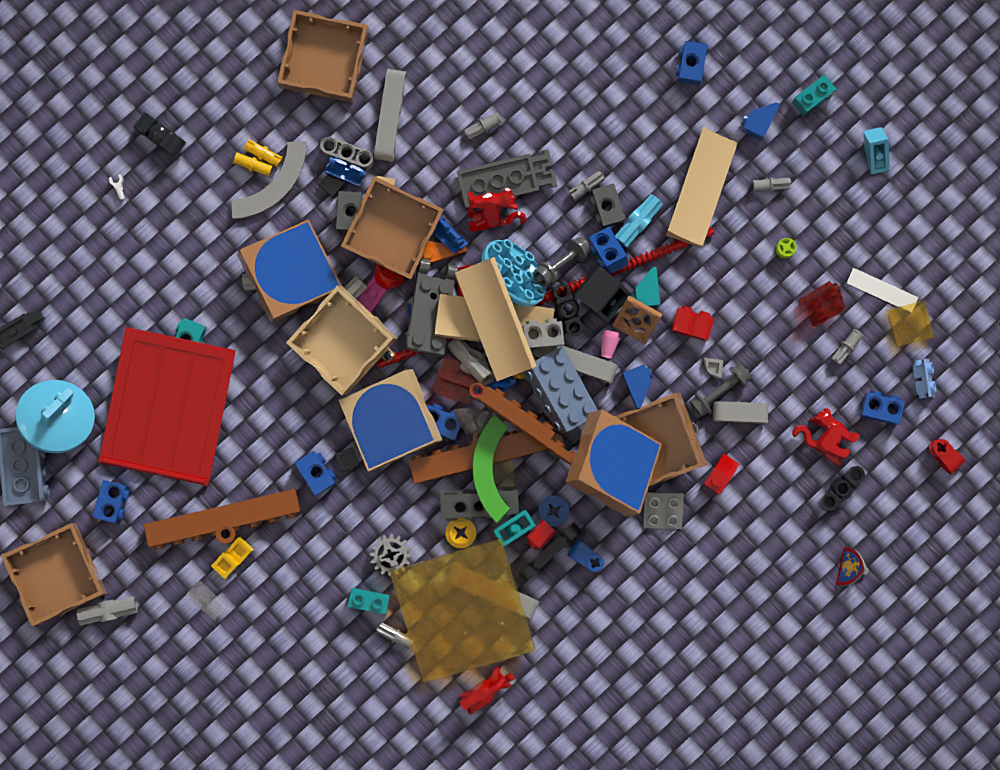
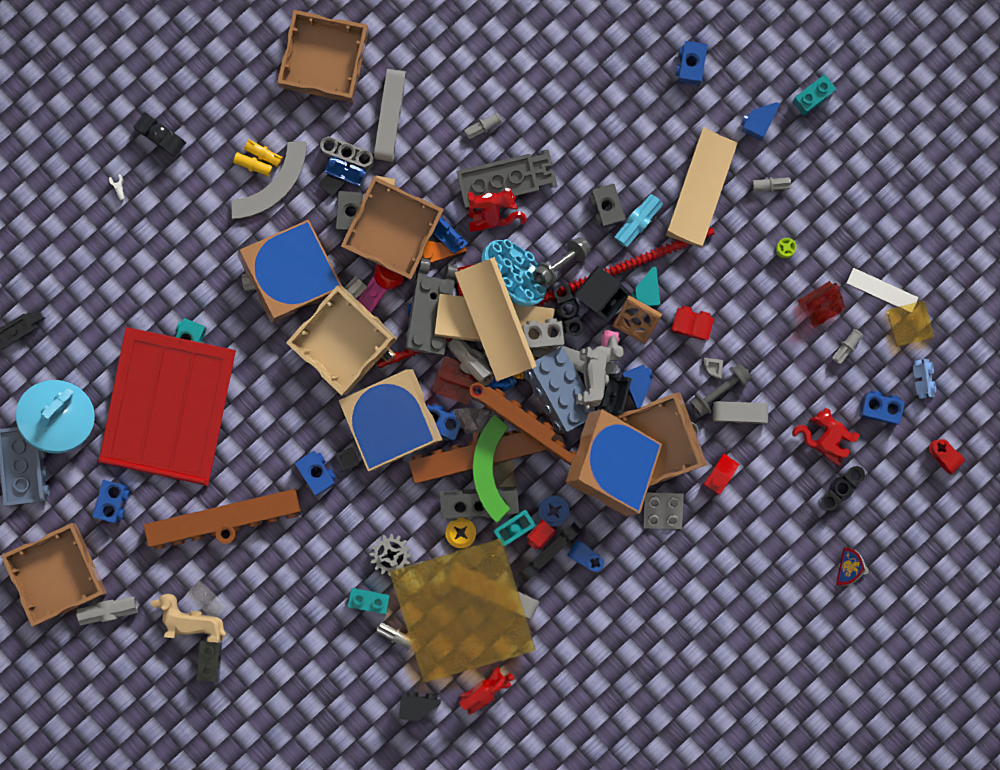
yellow slope [211,536,254,579] -> none
light grey axle [568,171,605,201] -> none
blue brick [589,227,629,274] -> none
medium azure slope [863,127,890,174] -> none
none -> tan animal [150,594,226,643]
none -> pearl dark grey brick [197,641,222,682]
none -> black slope [398,691,442,722]
none -> light grey animal [576,335,624,410]
none -> black hinge [595,373,632,416]

